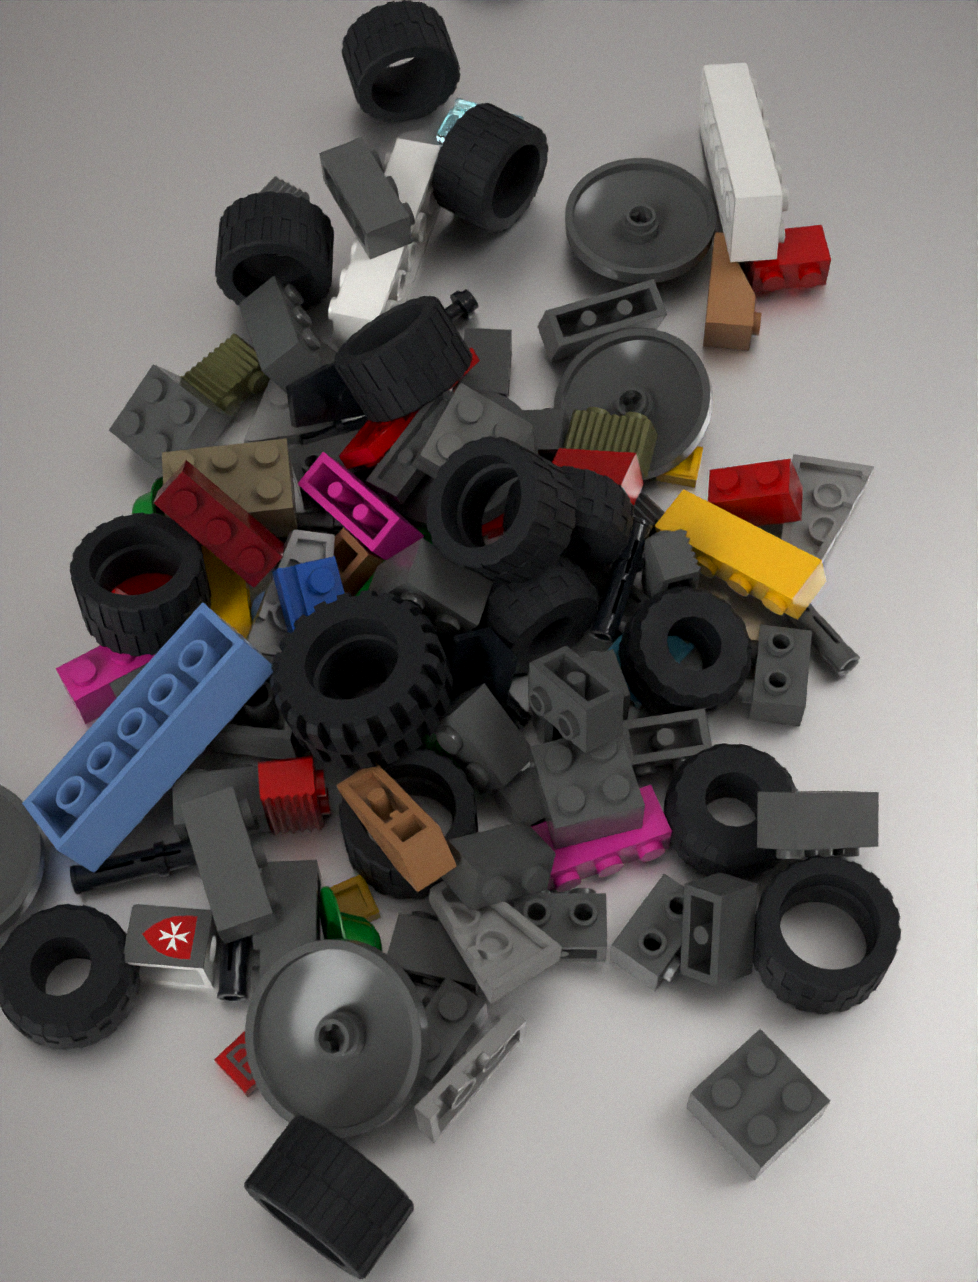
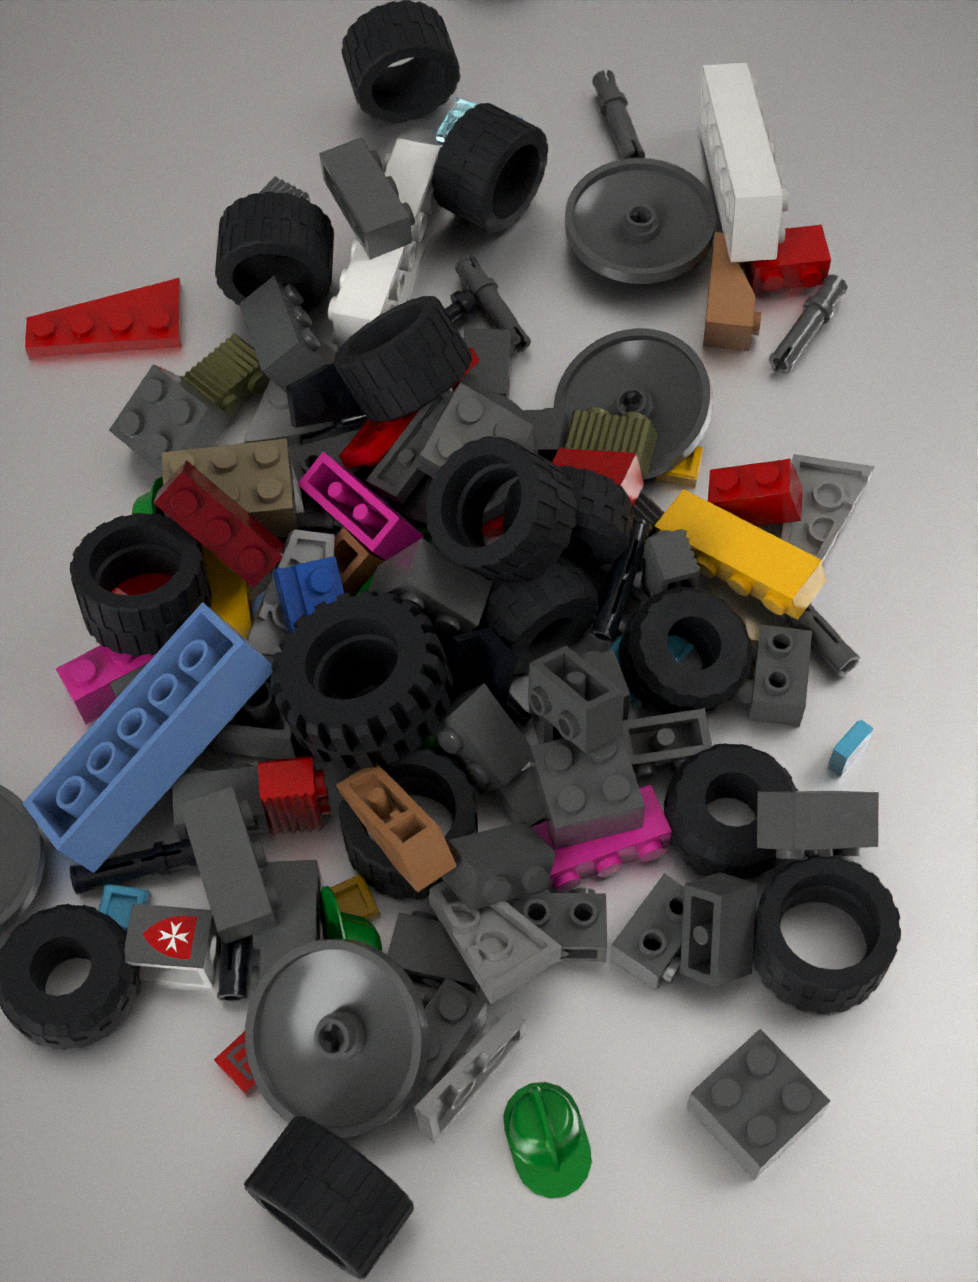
dark grey brick [537,279,667,362] -> none
none -> red wing [25,277,182,357]
none -> medium azure tile [98,884,152,934]
none -> dark grey pin [455,255,531,355]
none -> green piece [503,1082,592,1198]
none -> dark grey pin [592,70,645,159]
none -> dark grey pin [769,274,848,373]
none -> medium azure tile [828,719,874,777]

